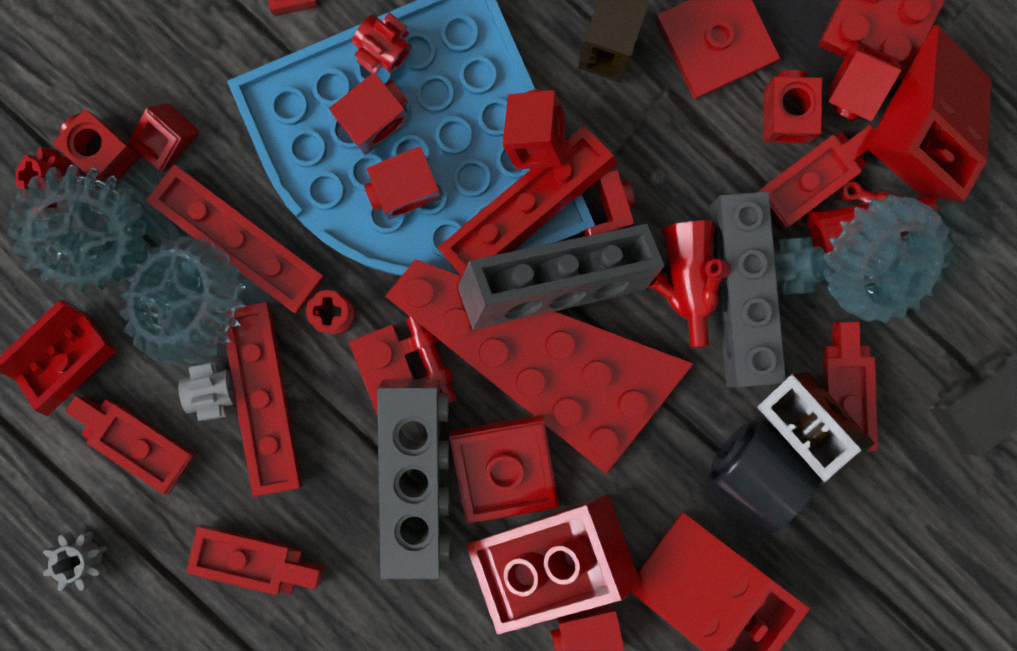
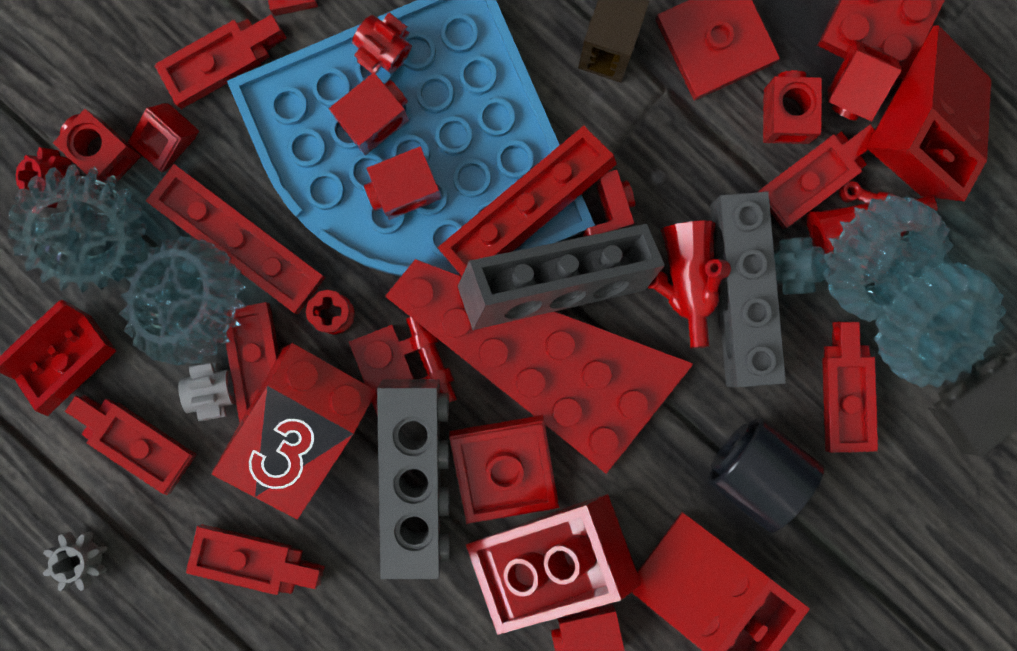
red brick [502,90,566,170] -> none
dark brown brick [757,372,875,482] -> none
none -> red hinge [154,14,286,109]
none -> red slope [211,343,377,520]
none -> clear light blue gear [874,260,1007,388]

